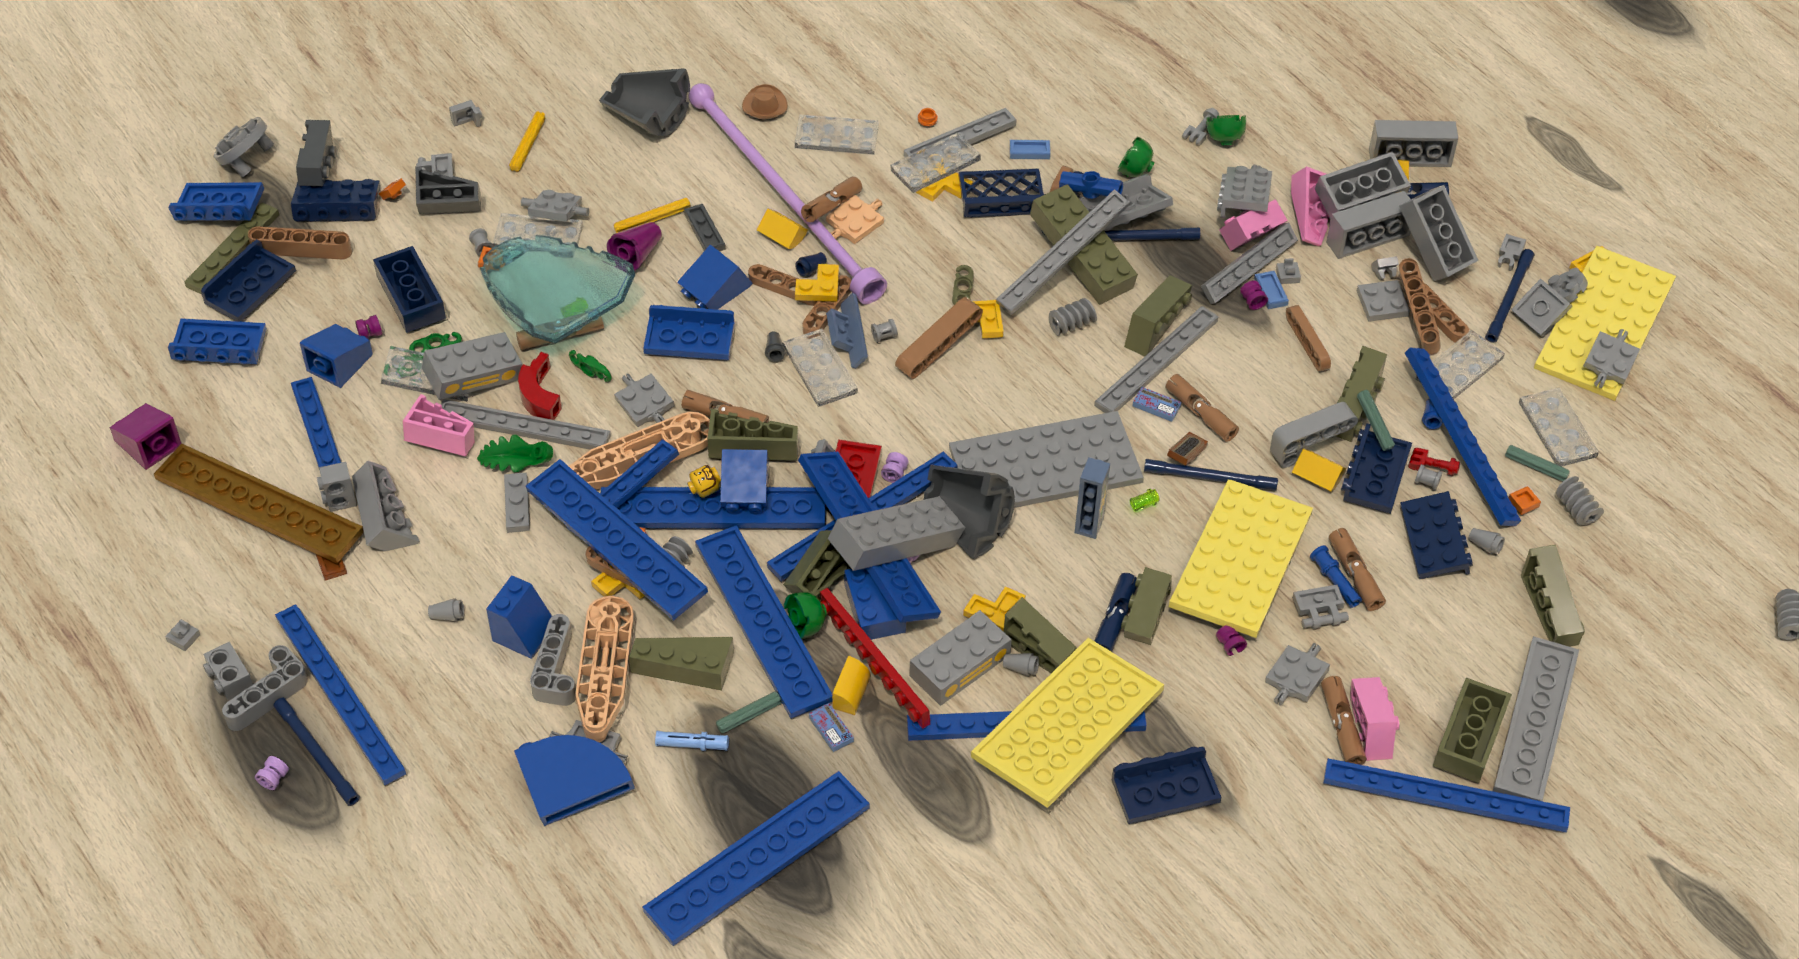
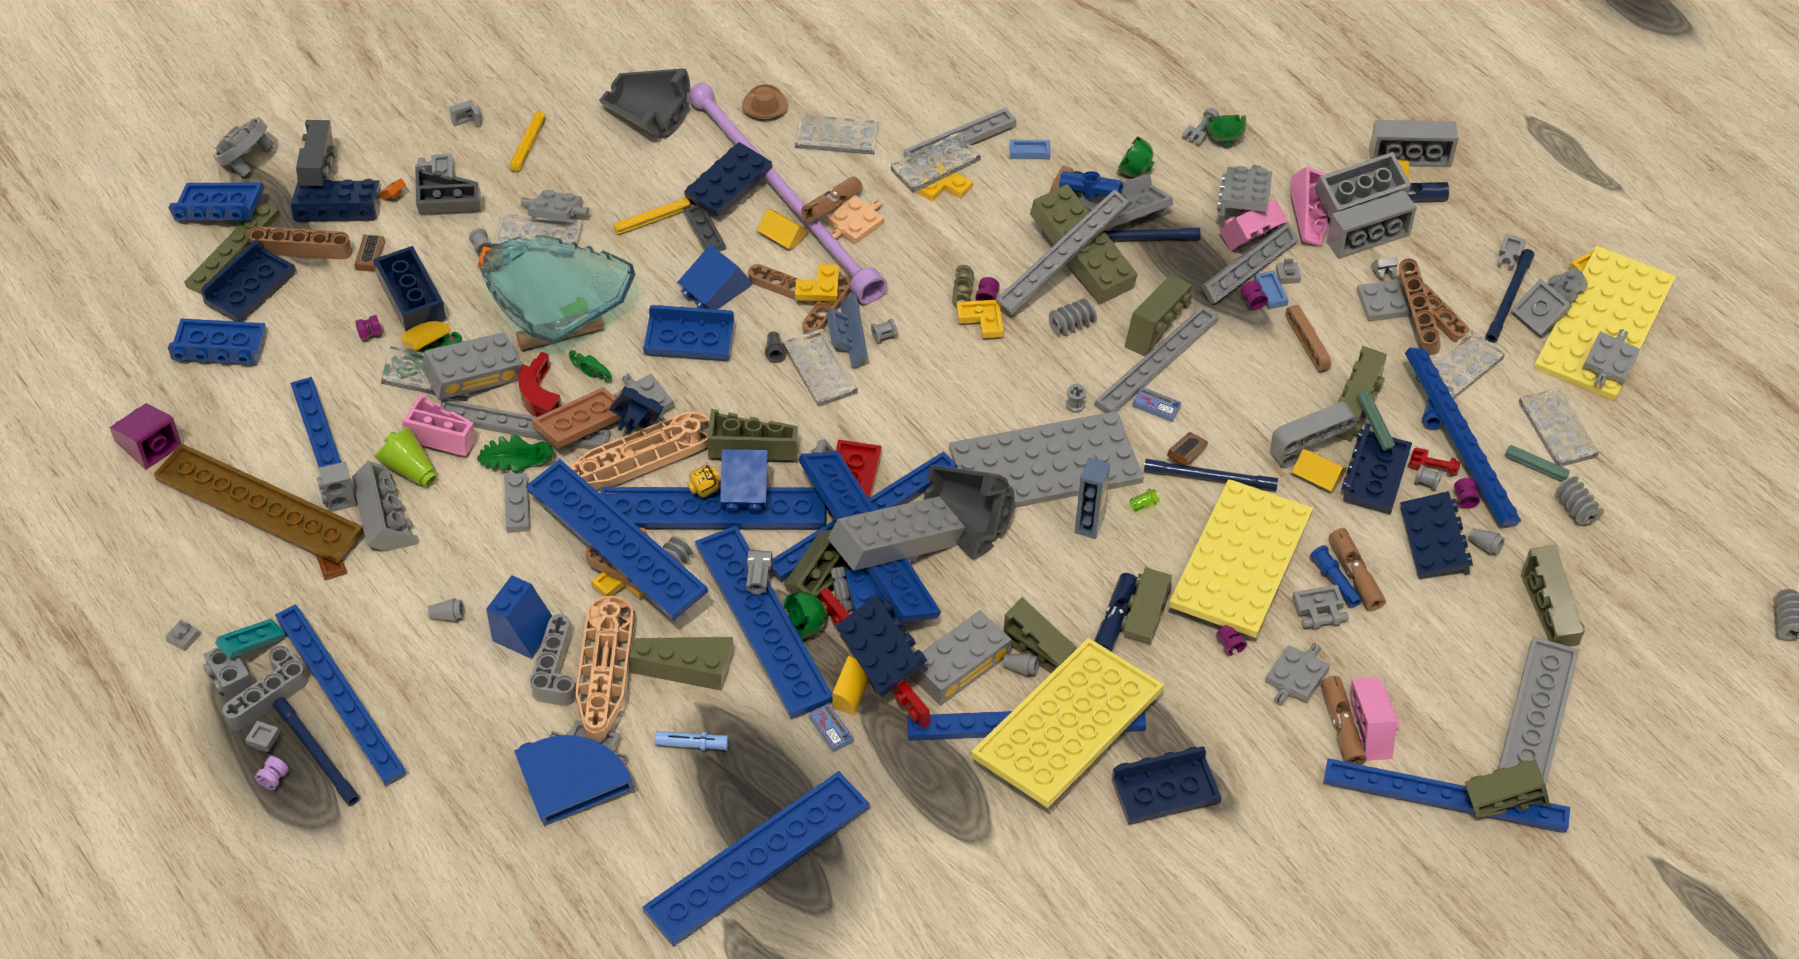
blue slope [300,324,373,388] -> none
blue tile [566,439,679,539] -> none
magenta cone [607,222,662,272] -> none
medium nougat piece [681,390,769,423] -> none
sand green axle [716,691,781,733] -> none
dark blue cone [795,252,827,276] -> none
lavender wheel [881,452,909,483] -> none
medium nougat beam [895,297,983,379] -> none
orange plate [918,108,938,126] -> none
dark blue fence [958,168,1045,217] -> none
yellow plate [963,586,1026,632] -> none
medium nougat piece [1165,374,1239,442] -> none
light grey brick [1399,185,1479,281] -> none
olive brick [1433,677,1512,783] -> none
orange plate [1508,486,1541,515] -> none
none -> teal plate [215,619,286,659]
none -> light grey tile [245,721,280,753]
none -> tile [354,234,385,271]
none -> lime cone [375,427,438,488]
none -> yellow tile [401,321,451,351]
none -> nougat plate [532,387,621,449]
none -> dark blue plate [608,386,664,435]
none -> dark blue bracket [684,142,773,217]
none -> light grey piece [746,550,772,595]
none -> light grey axle [831,567,852,611]
none -> dark blue bracket [836,595,928,697]
none -> magenta wheel [976,277,1000,301]
none -> light grey bush [1066,384,1086,413]
none -> magenta wheel [1453,478,1480,509]
none -> olive wedge [1465,759,1550,818]

